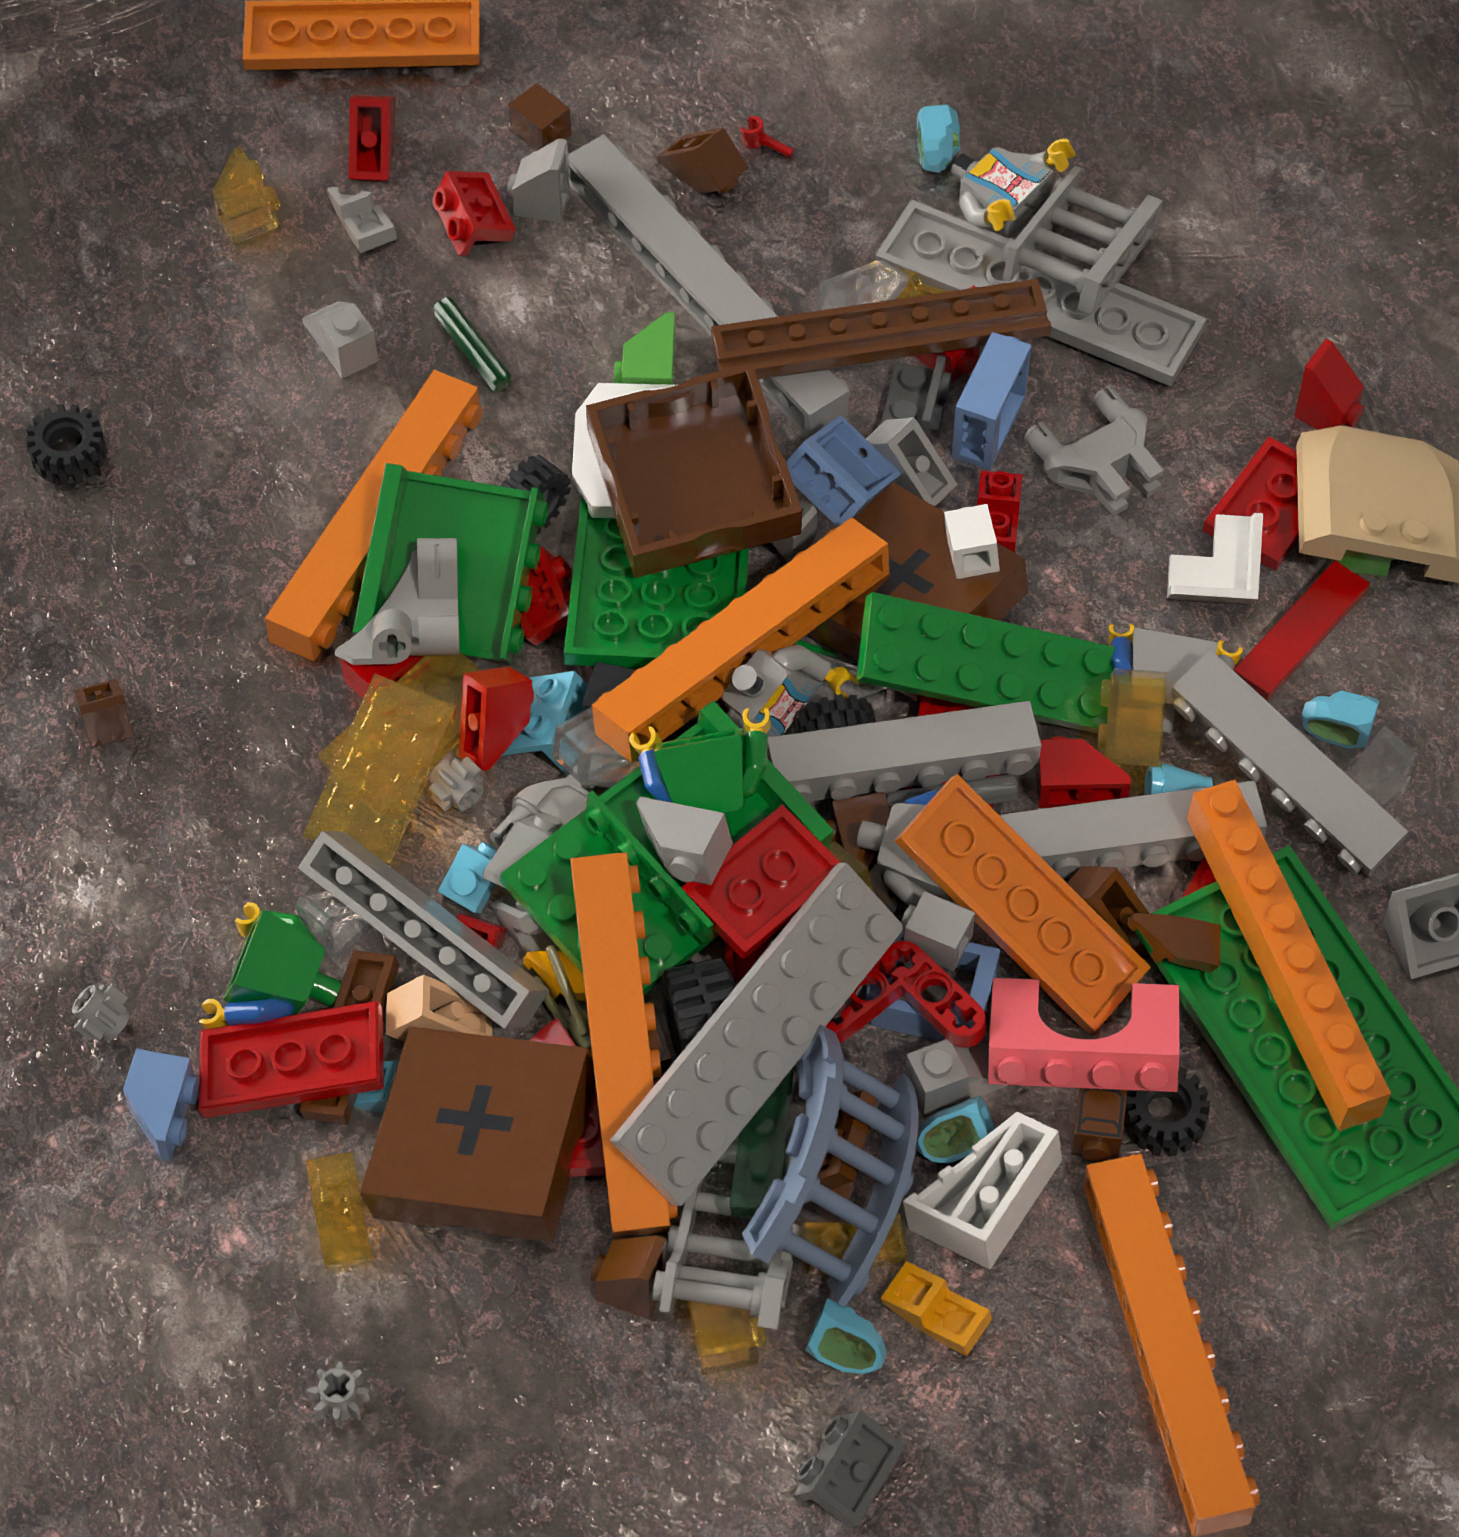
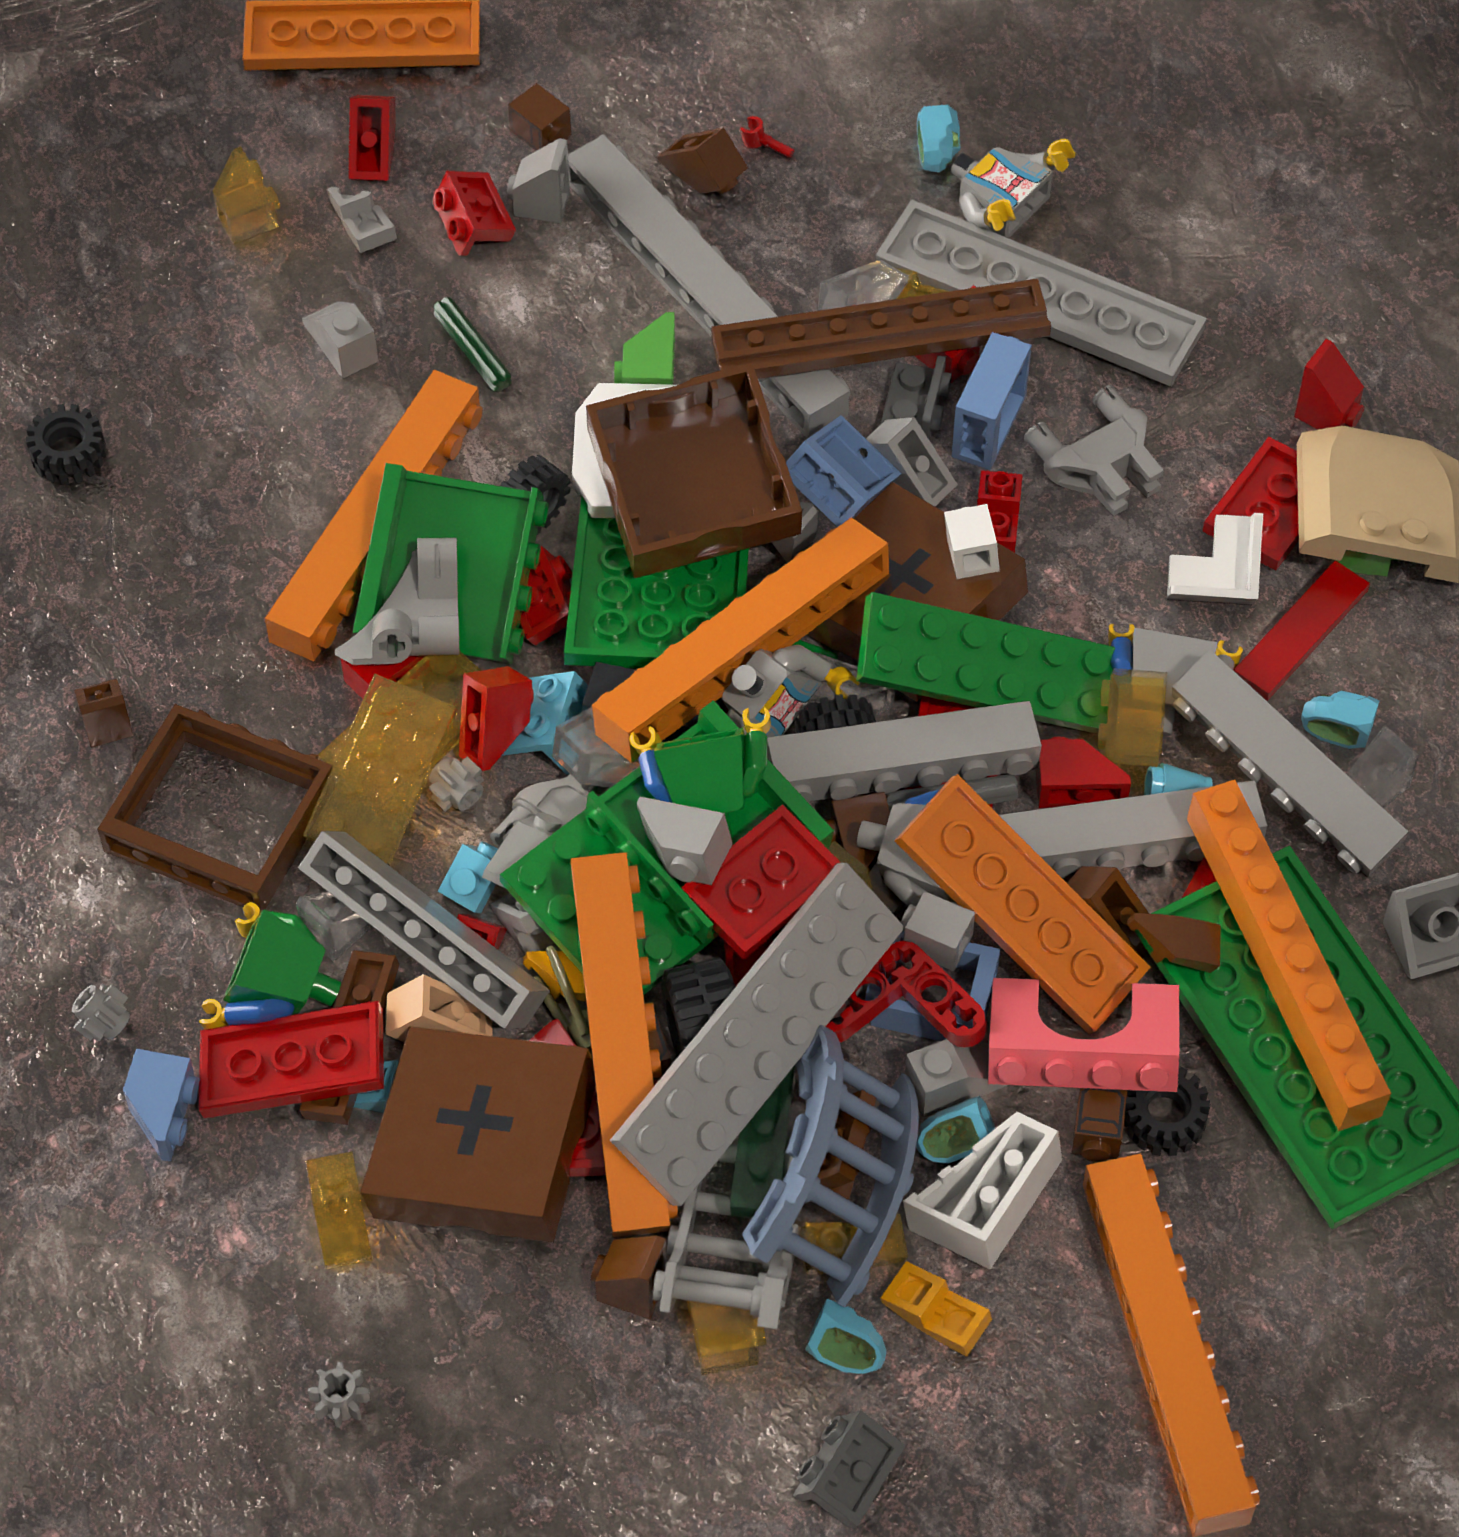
light grey fence [1001,166,1163,316] -> none
none -> reddish brown window [97,704,336,911]

